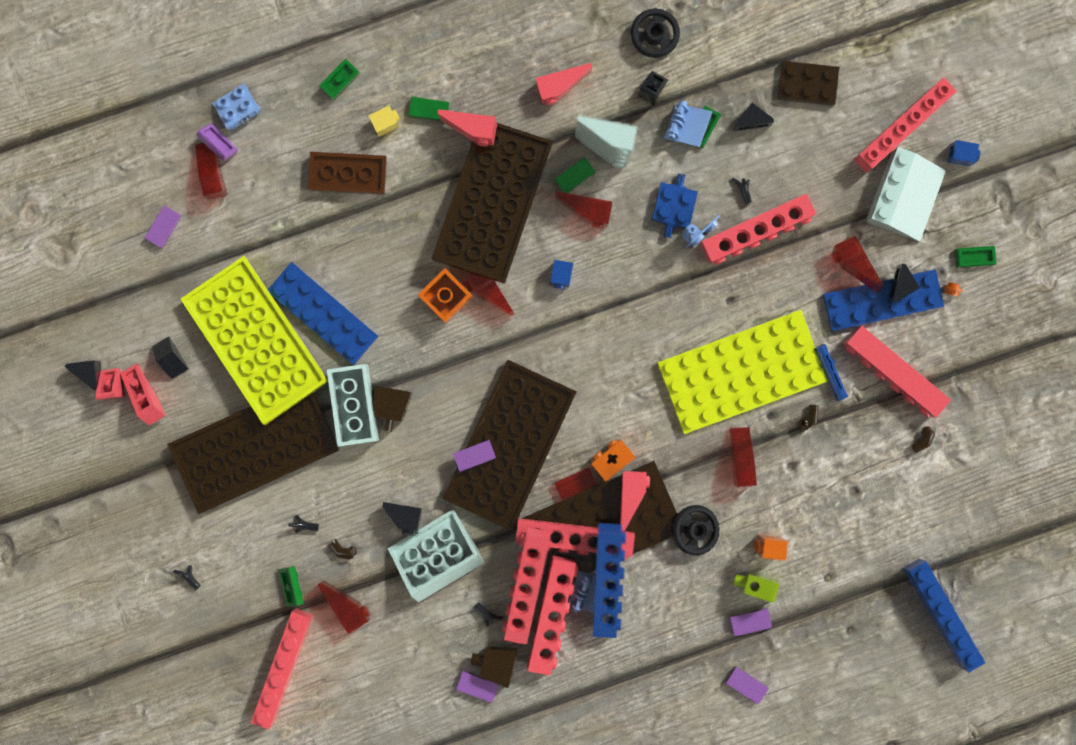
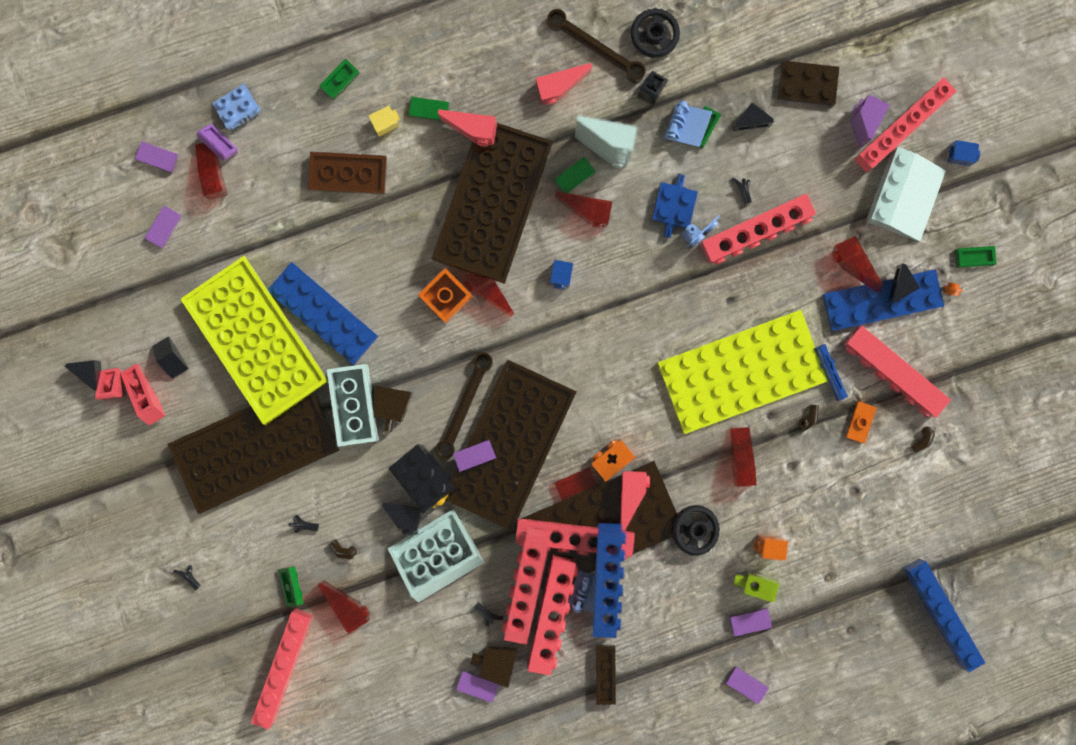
none -> medium lavender tile [135,141,179,173]
none -> black piece [388,444,458,514]
none -> dark brown piece [435,352,493,460]
none -> dark brown piece [547,9,646,83]
none -> dark brown plate [596,645,616,705]
none -> orange plate [845,401,877,444]
none -> medium lavender slope [850,94,890,147]

